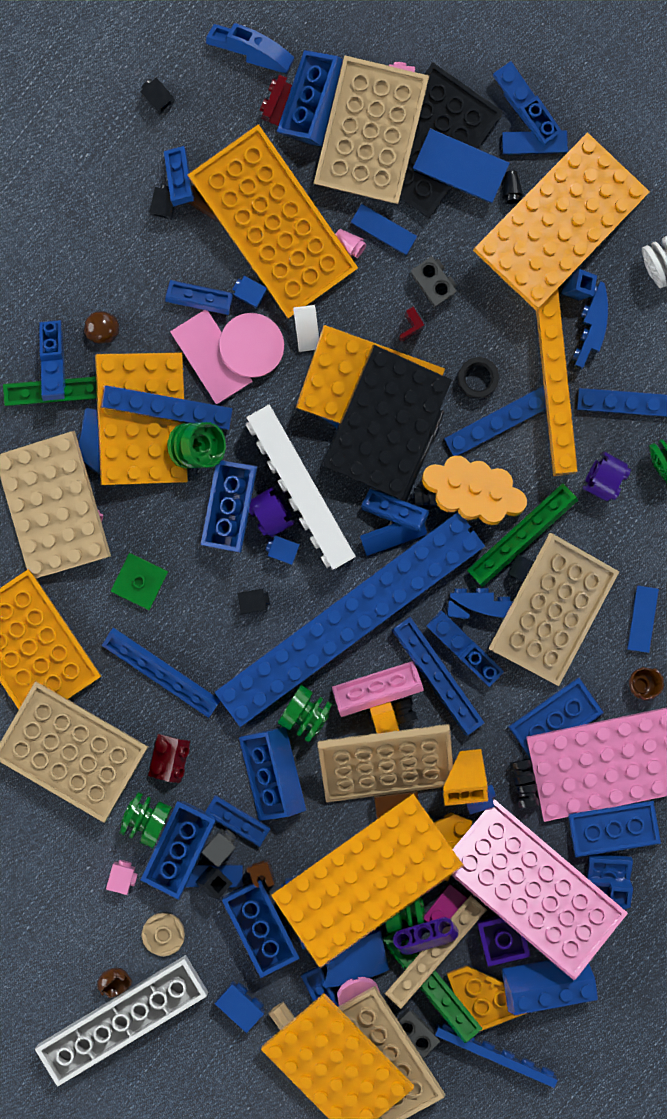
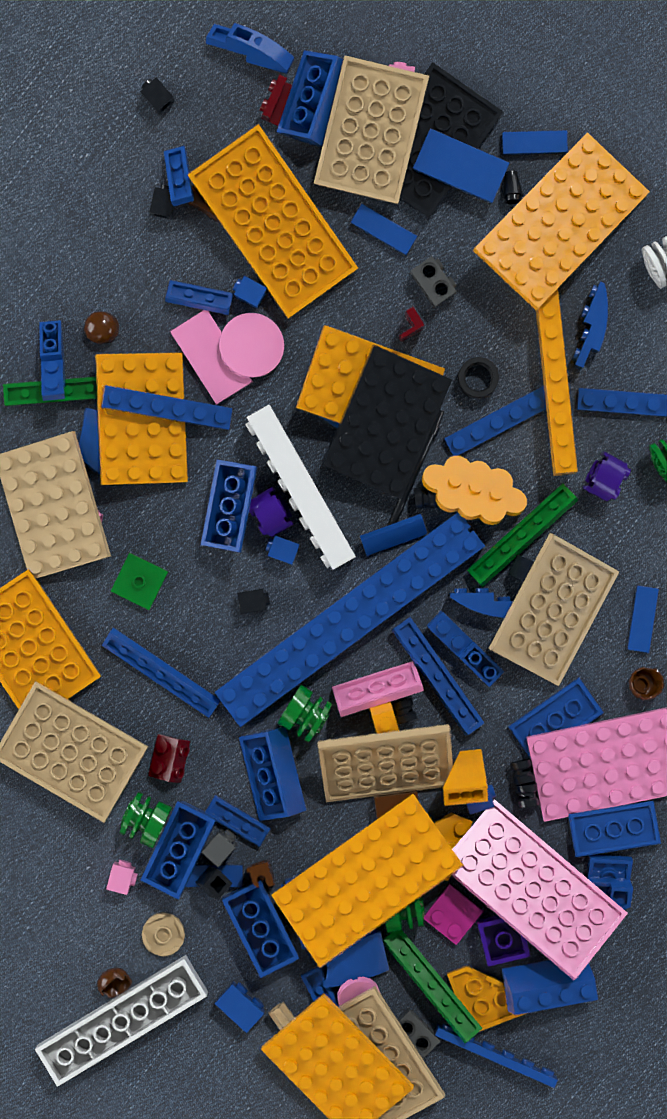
green wheel [167,422,226,468] -> none
white slope [294,305,319,352] -> none
bright pink cone [335,229,367,258] -> none
blue tile [361,489,429,532] -> none
tan tile [385,895,487,1008] -> none
dark purple beam [393,917,459,955] -> none
blue slope [447,600,470,619] -> none
blue slope [492,61,562,144] -> none
blue brick [561,269,597,300] -> none

